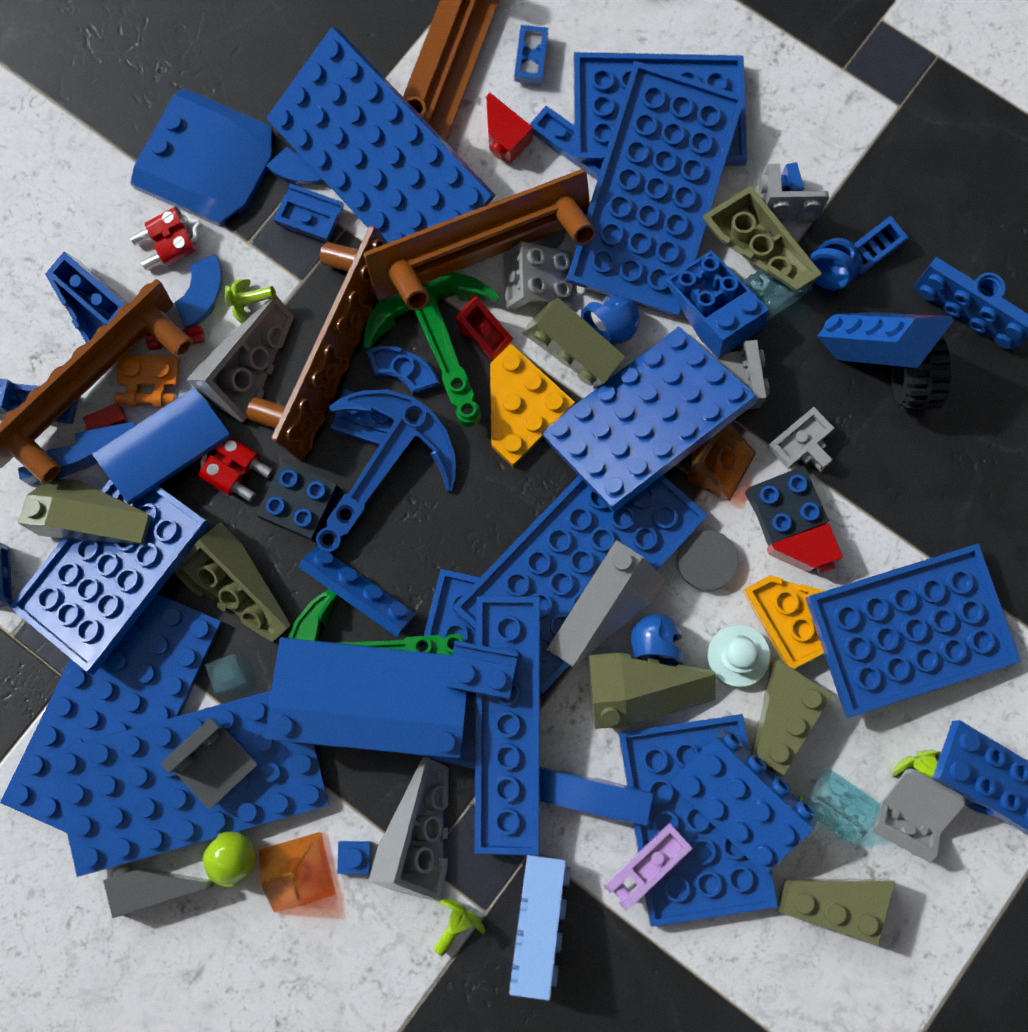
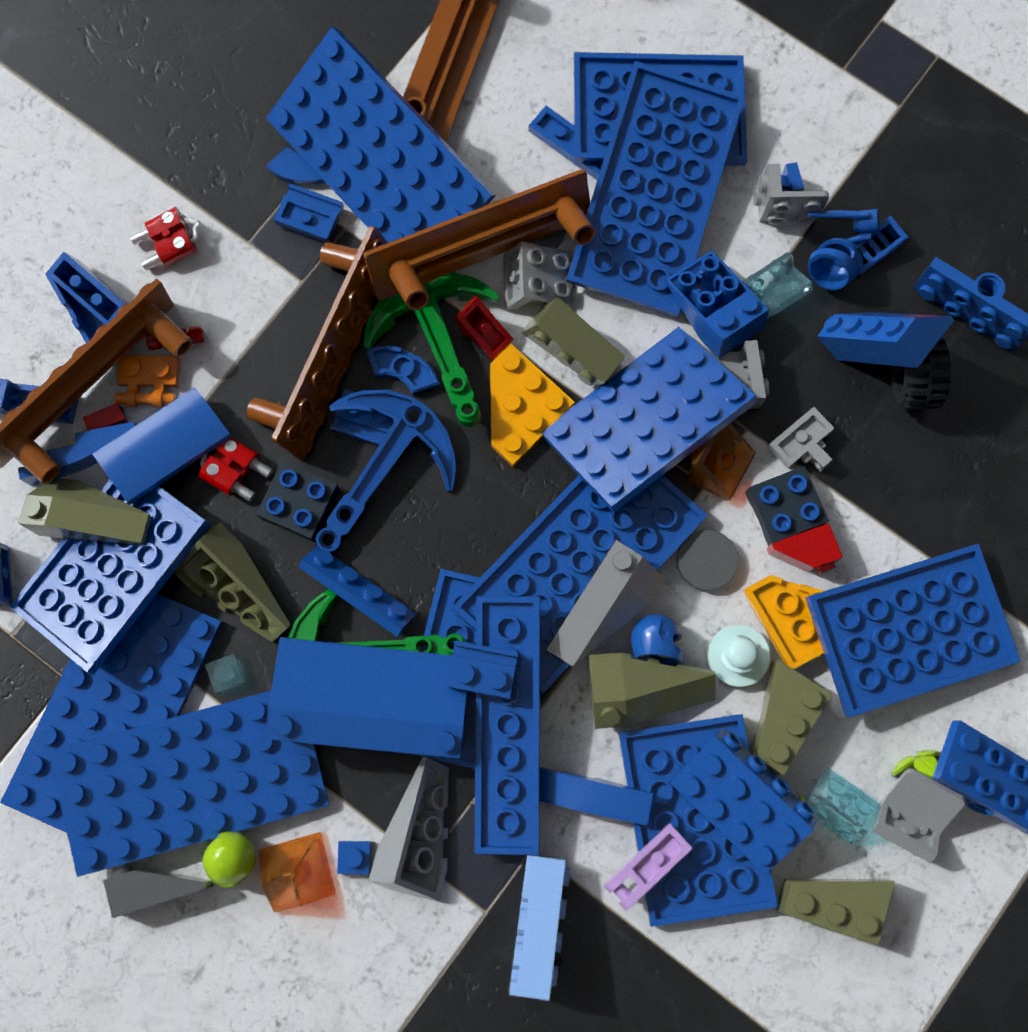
blue wedge [130,88,273,227] -> none
dark grey bracket [160,718,257,809] -> none
blue tile [174,254,223,330] -> none
light grey wedge [187,295,294,422] -> none
lime plant [225,279,276,324] -> none
lime plant [433,899,486,956] -> none
red slope [486,92,533,164] -> none
blue piece [514,25,549,84] -> none
blue helmet [581,295,640,345] -> none
olive wedge [702,186,822,292] -> none
none -> blue plant [807,209,879,244]

